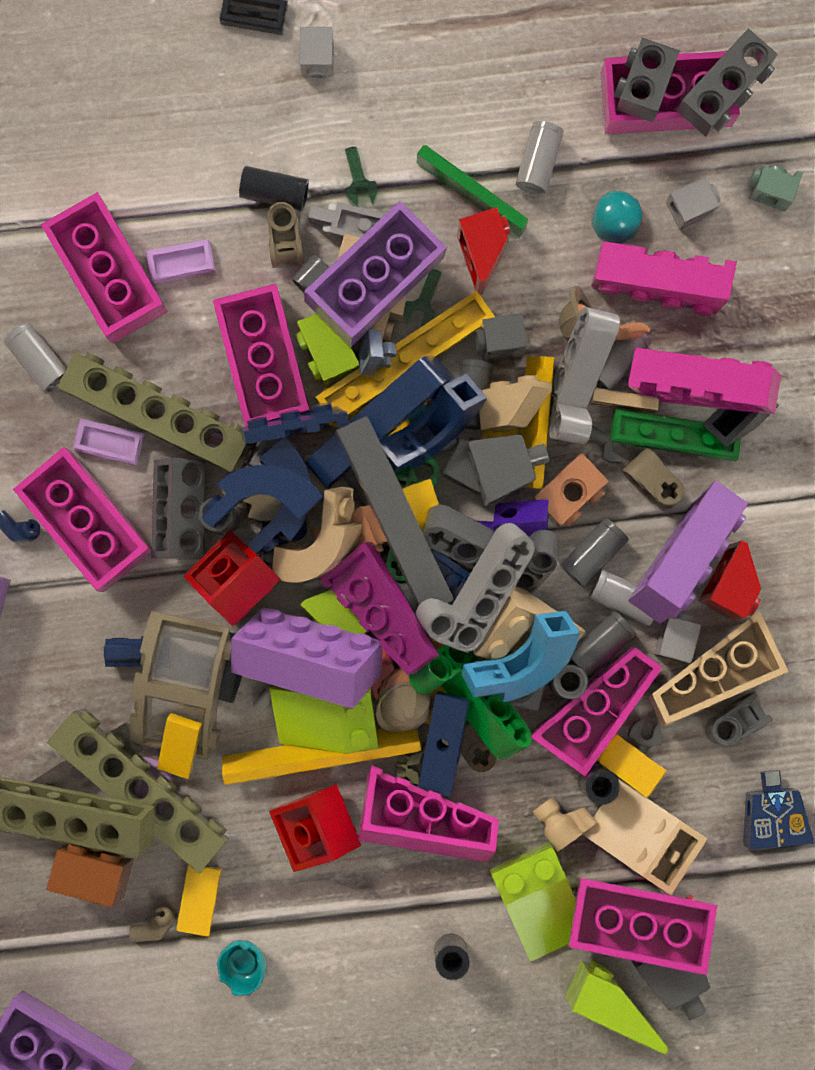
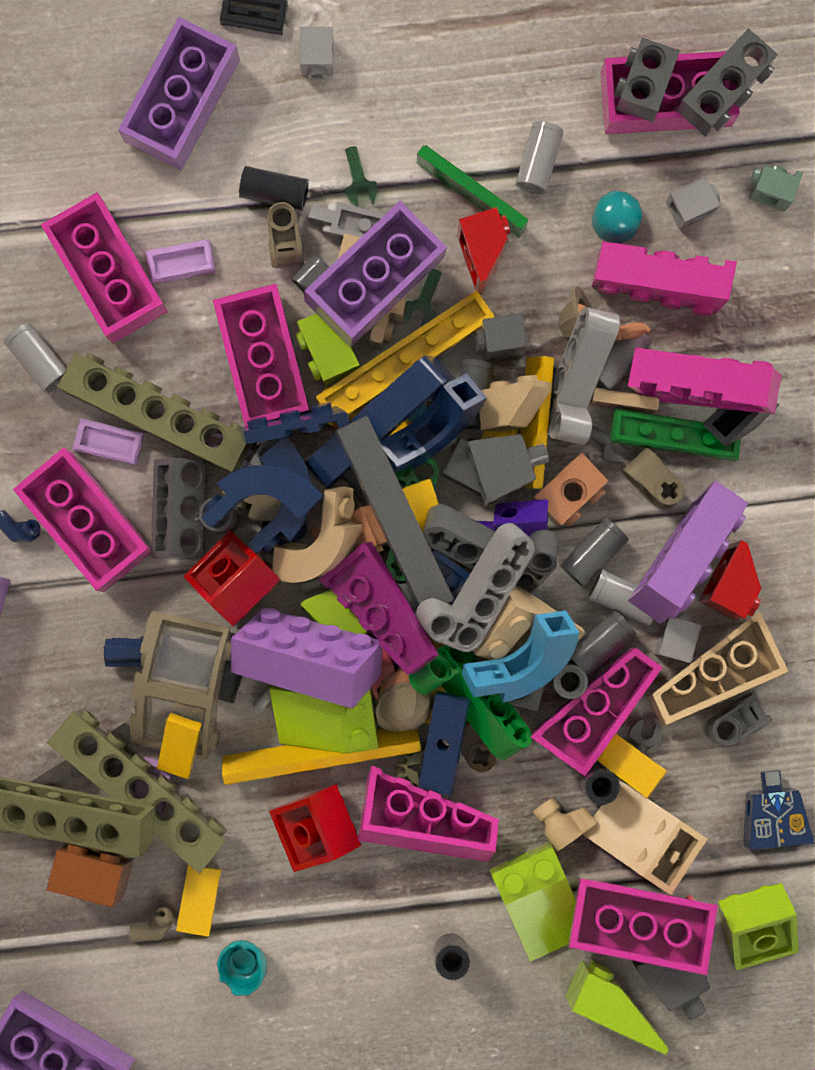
sand blue tile [358,329,396,377] -> none
none -> medium lavender brick [118,17,240,171]
none -> lime slope [718,883,799,971]

